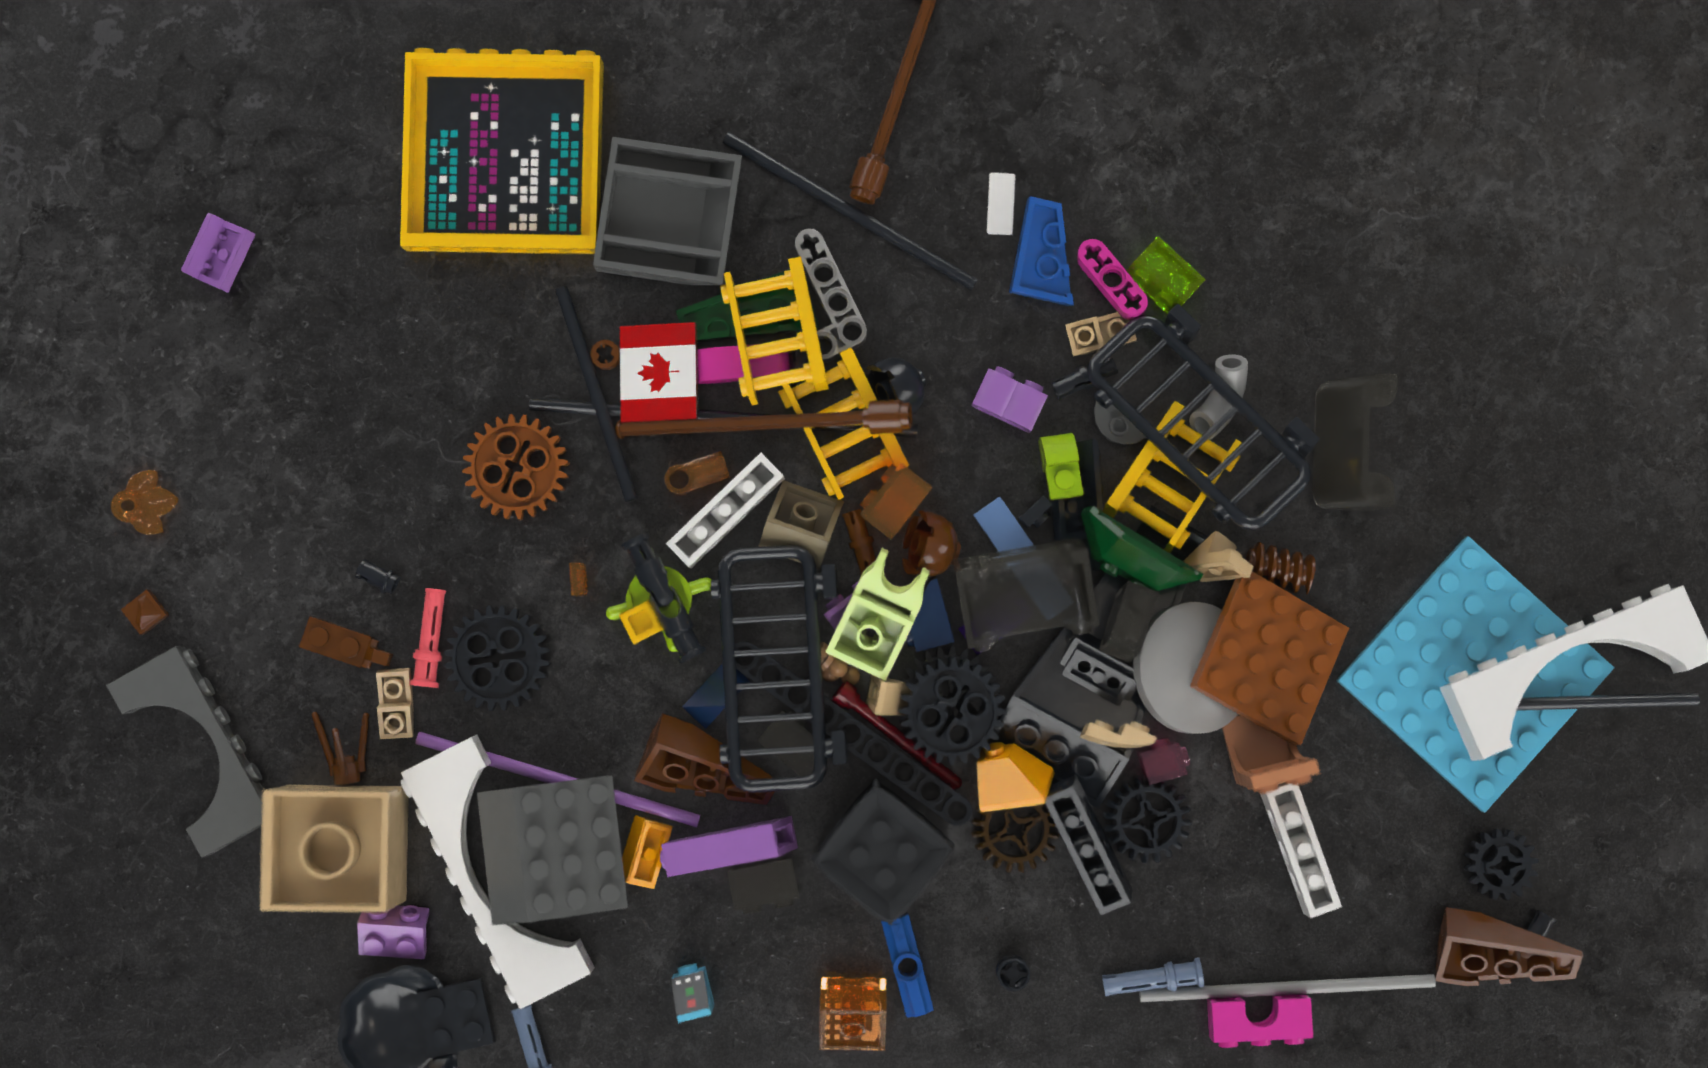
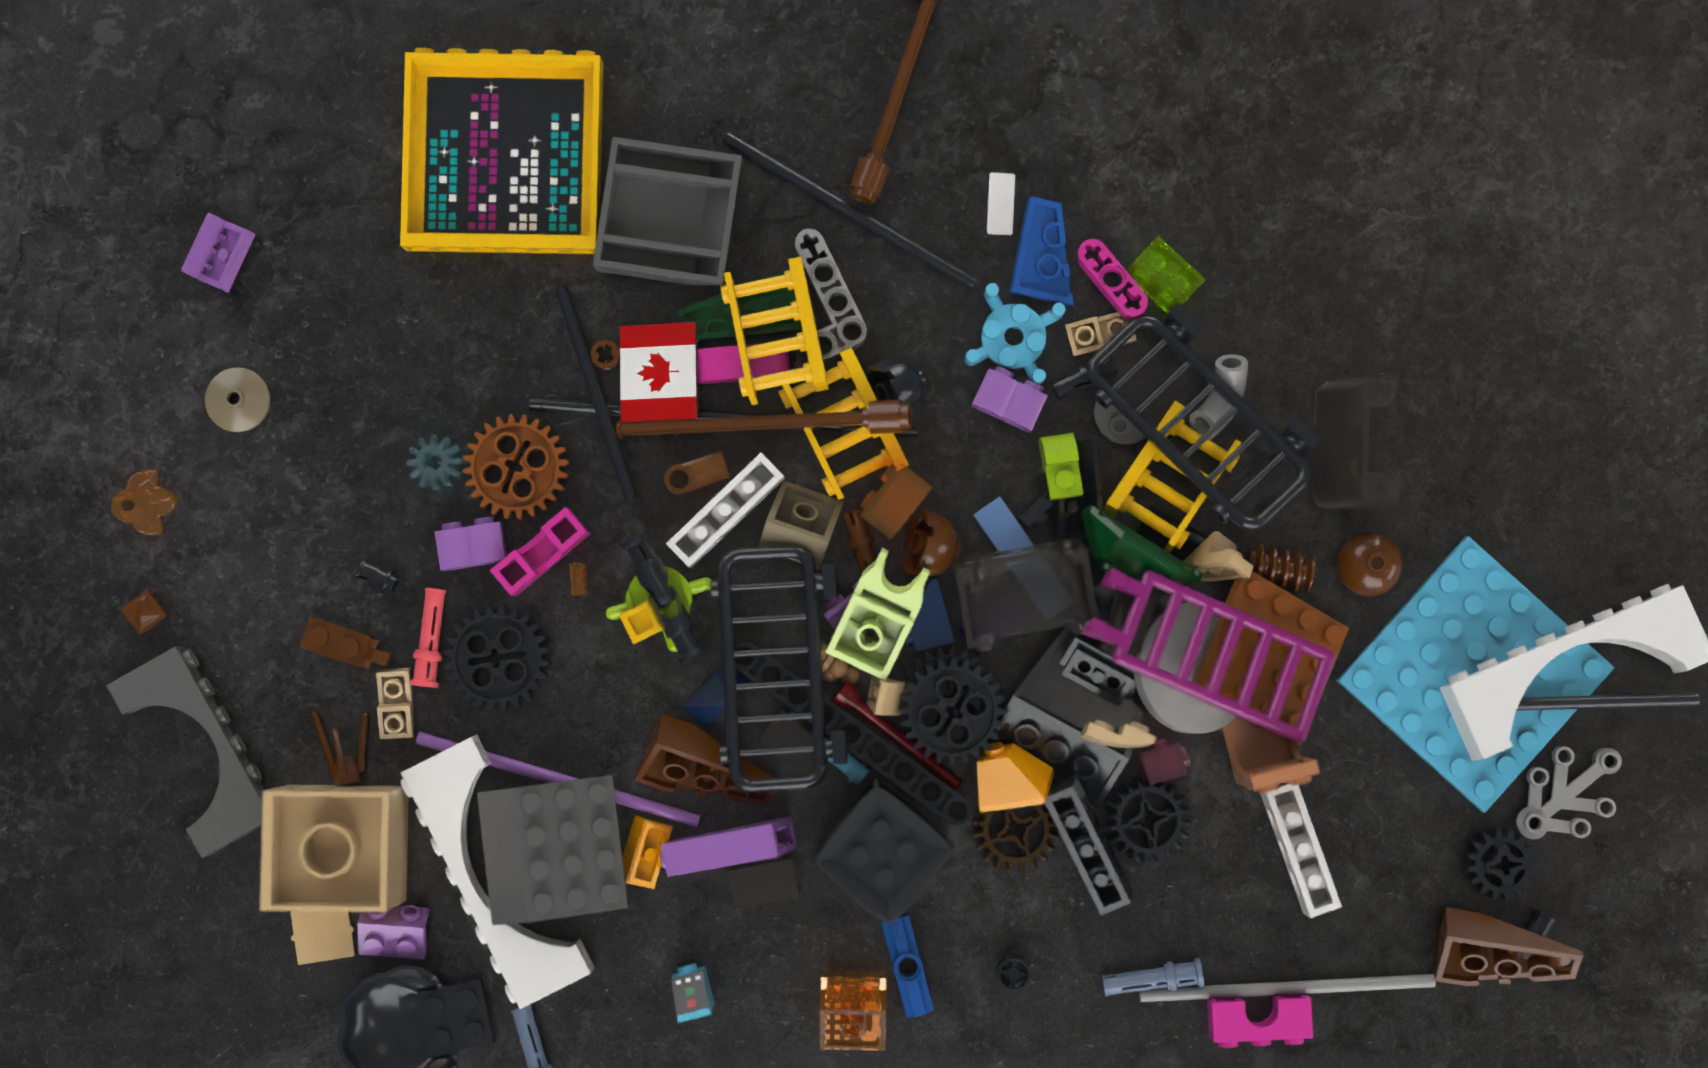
none -> dark tan dish [205,368,270,432]
none -> tan piece [290,911,356,965]
none -> clear light blue gear [407,434,464,490]
none -> medium lavender brick [435,517,507,571]
none -> dark pink arch [490,507,591,596]
none -> medium azure pin [827,751,870,785]
none -> medium azure plate [965,283,1065,385]
none -> magenta bar [1082,569,1335,743]
none -> reddish brown cylinder [1335,532,1403,597]
none -> light grey plant [1516,746,1622,839]

